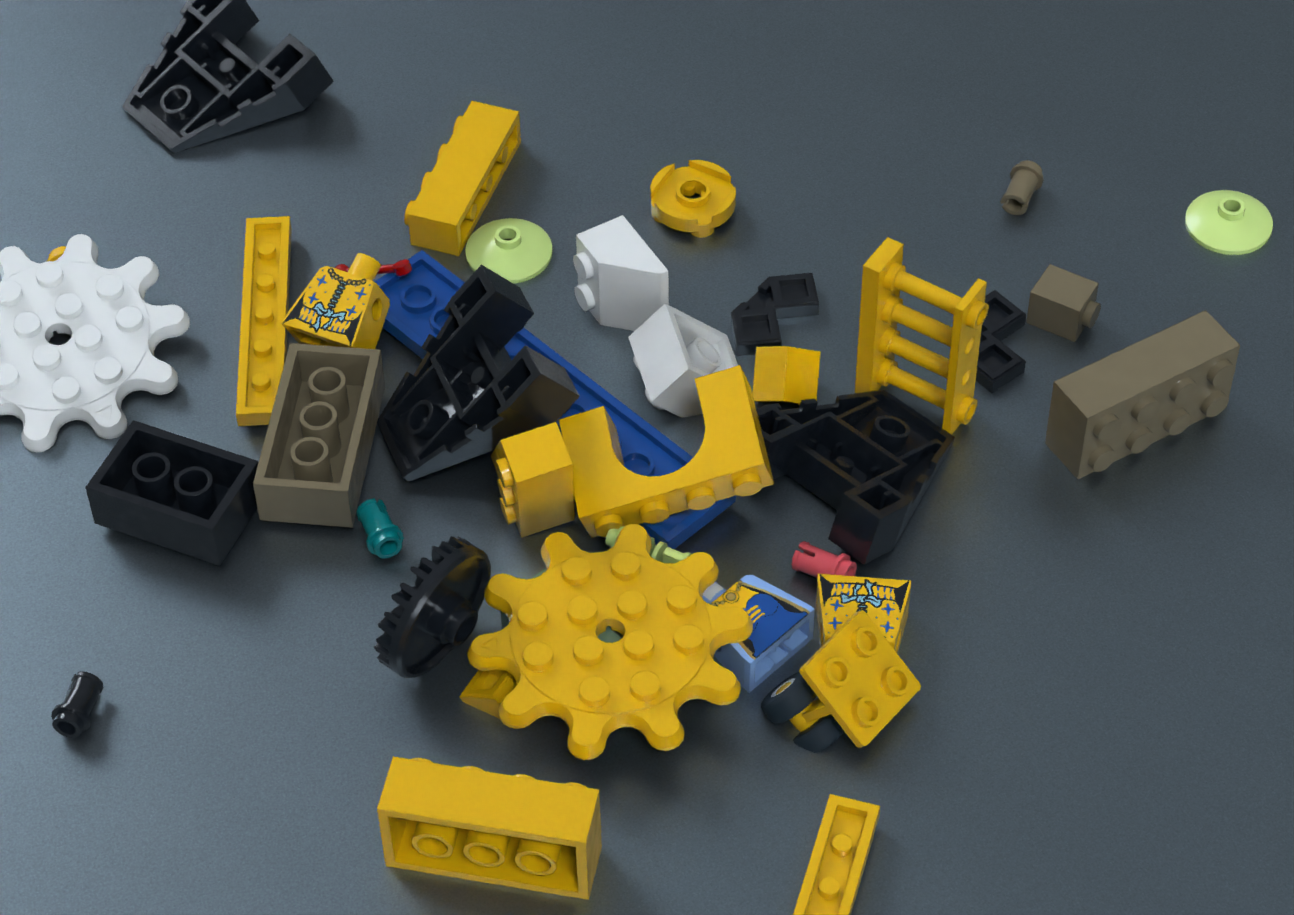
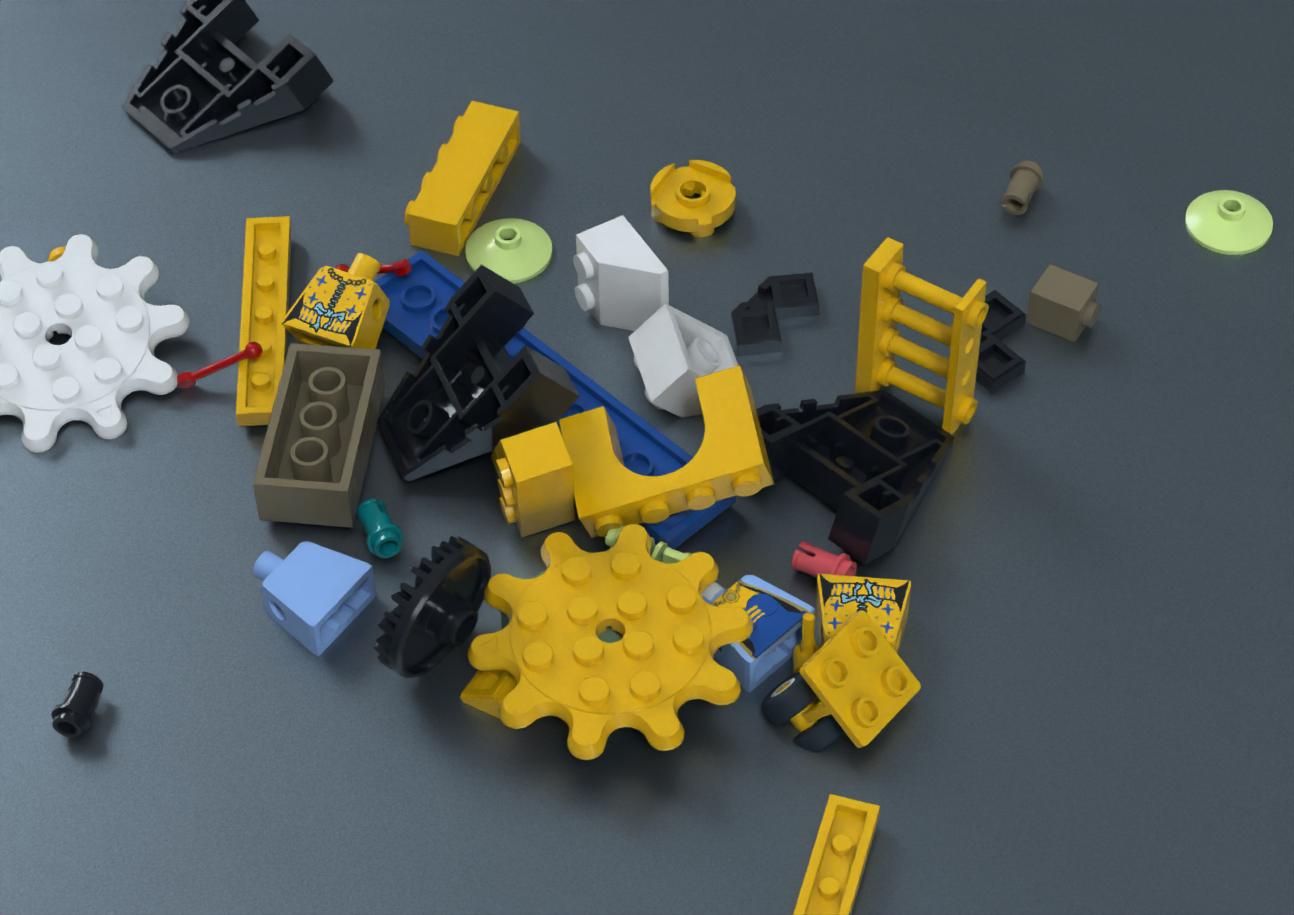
black brick [85,420,259,566] -> none
yellow brick [377,756,602,900] -> none
yellow panel [752,346,821,405] -> none
dark tan brick [1045,310,1240,480] -> none
none -> red hinge [177,342,262,389]
none -> light blue torso [253,541,376,657]
none -> yellow hand [792,613,821,674]

